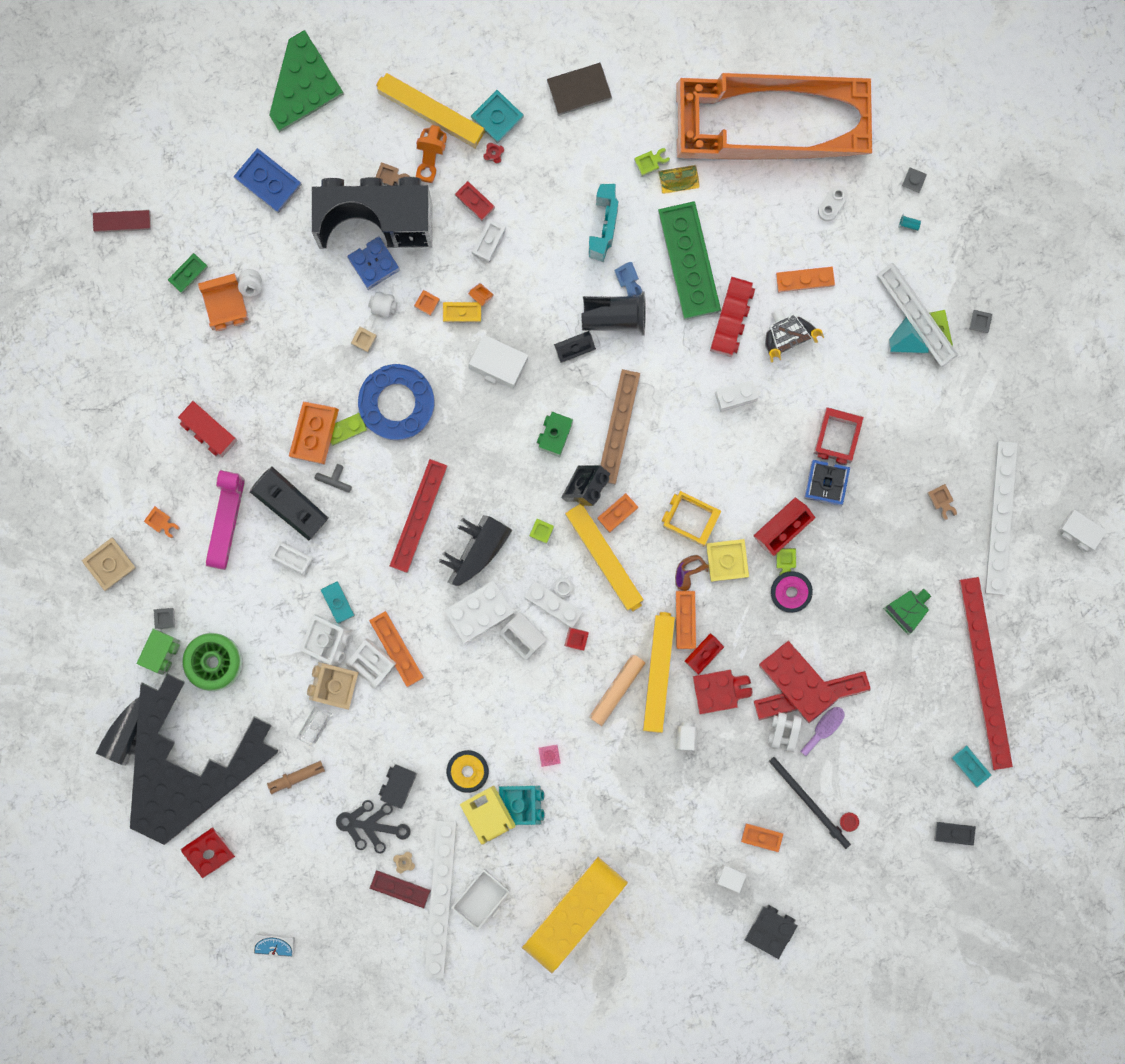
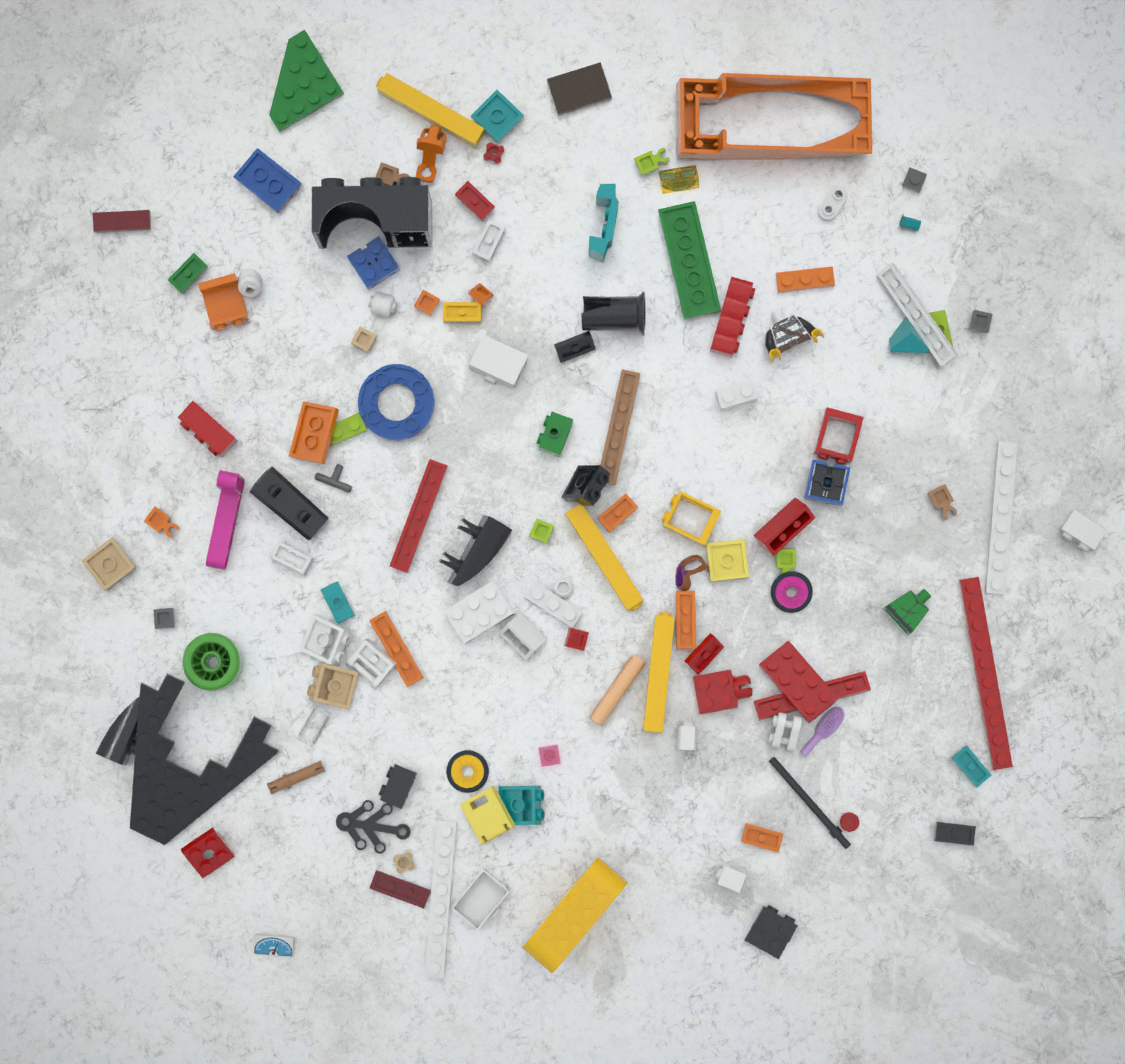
bright green brick [136,629,180,675] -> none
medium blue plate [614,262,642,296] -> none

